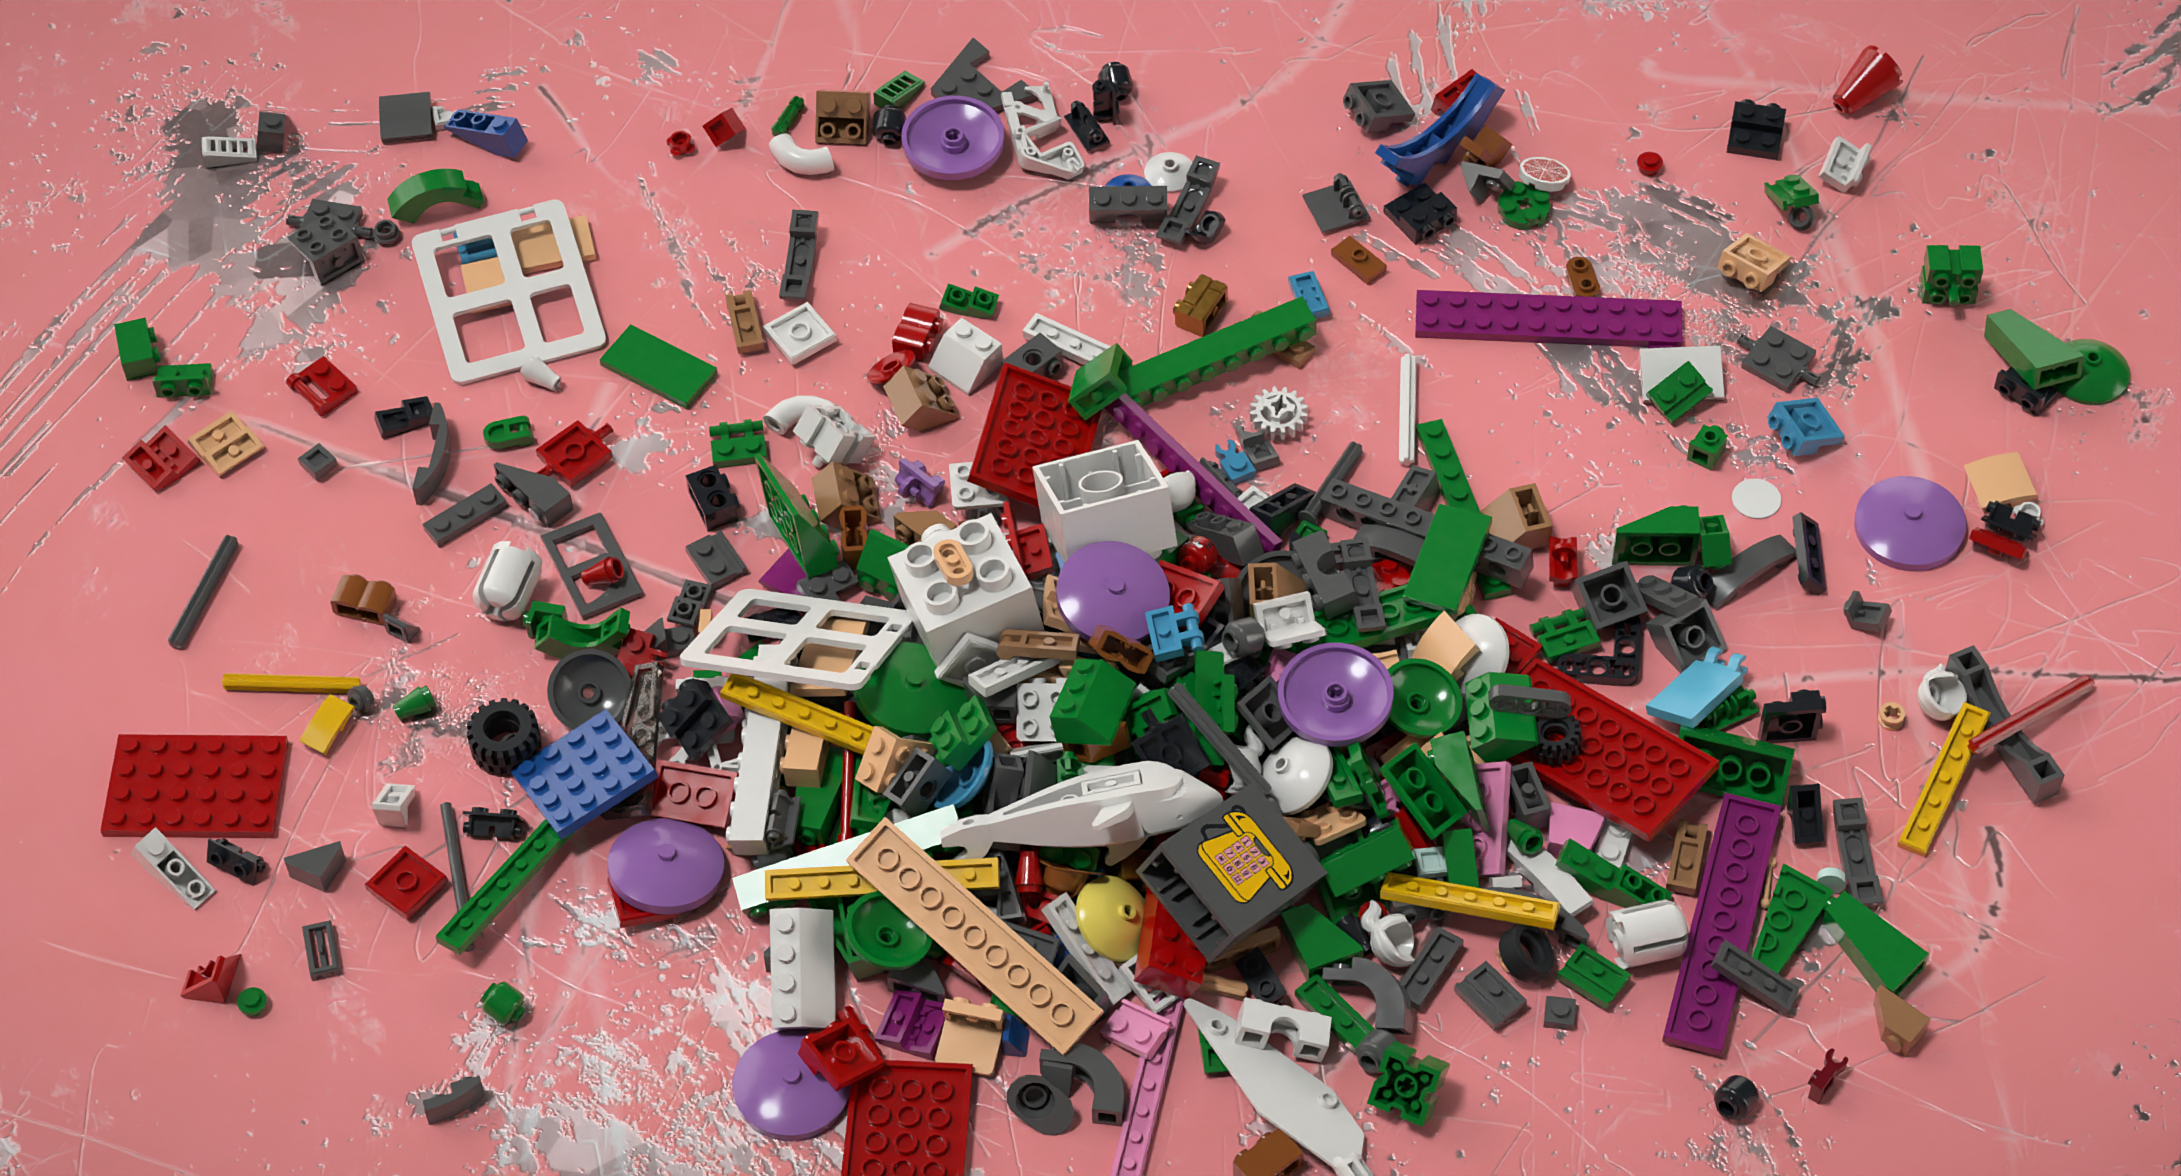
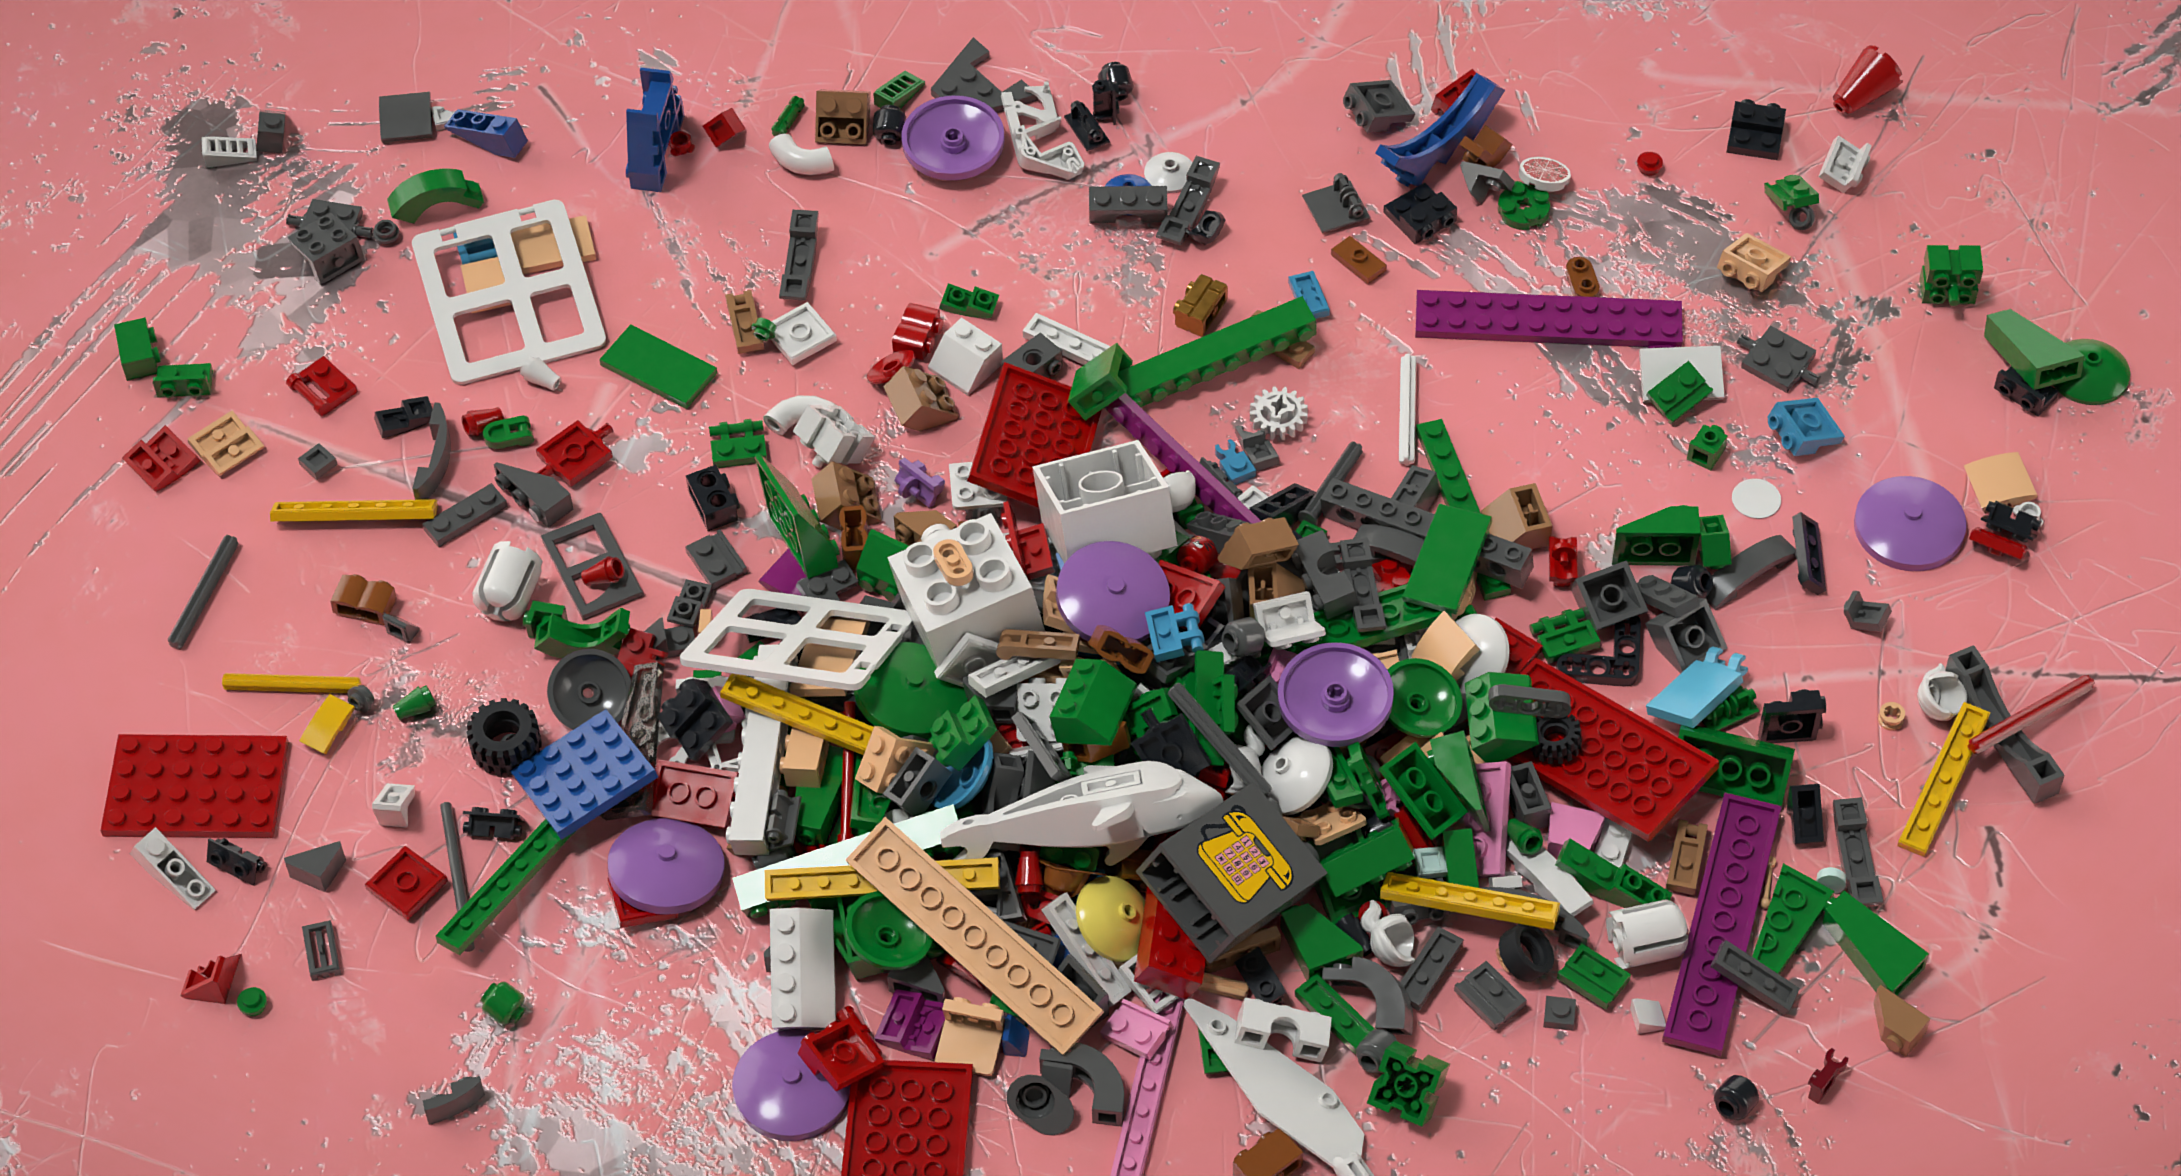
none -> yellow tile [270,499,438,522]
none -> red cone [461,407,504,436]
none -> blue wedge [626,67,685,192]
none -> green plate [751,318,777,341]
none -> dark grey tile [1011,711,1073,783]
none -> medium nougat slope [1217,517,1299,570]
none -> white slope [1630,998,1666,1034]

